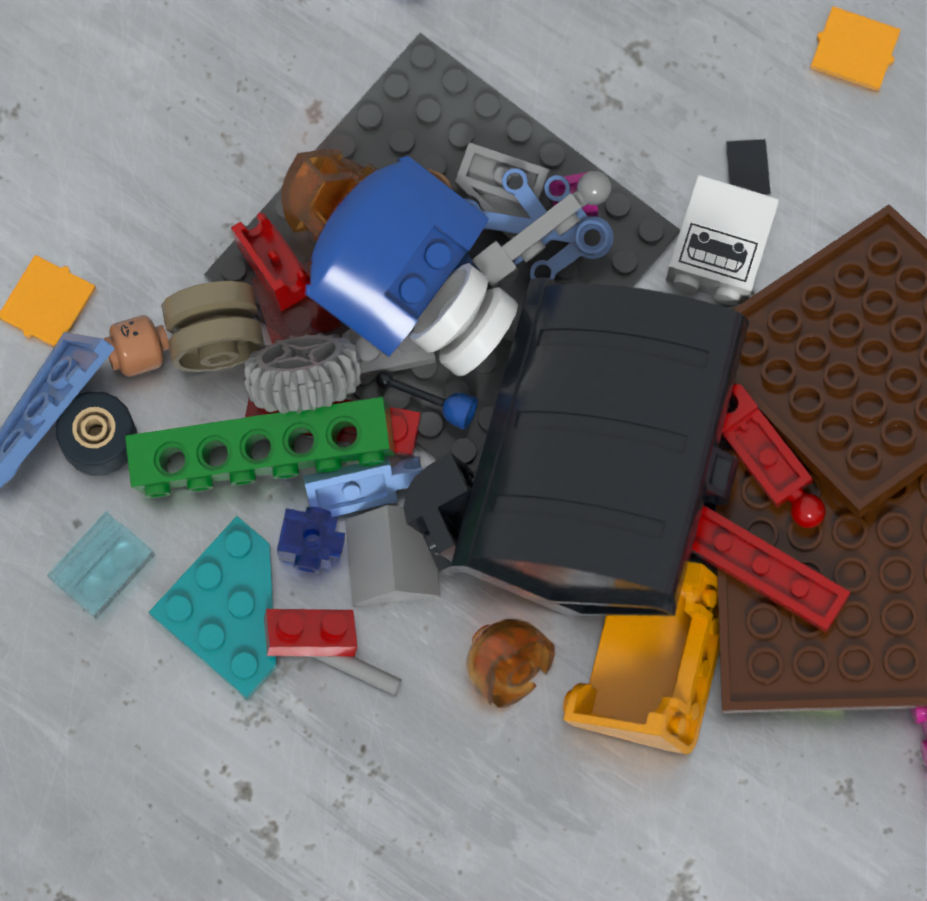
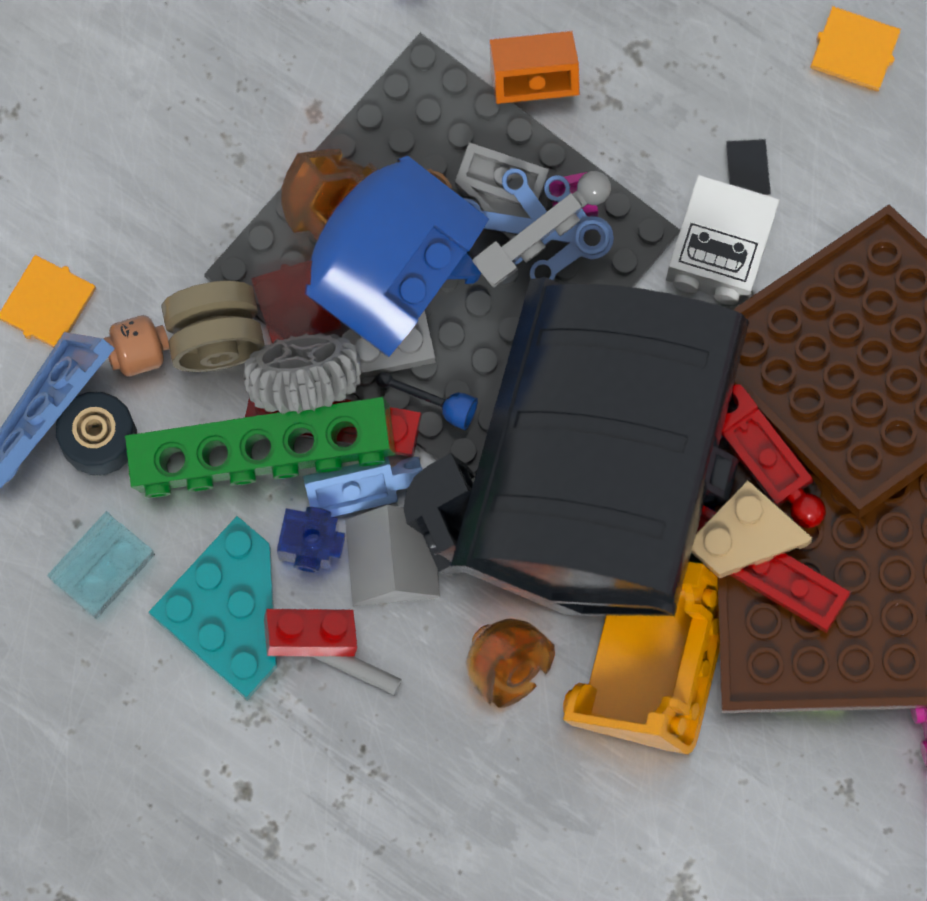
red hinge [231,213,311,312] -> none
white wheel [409,263,518,376] -> none
none -> orange brick [489,31,580,104]
none -> tan wing [691,481,812,578]

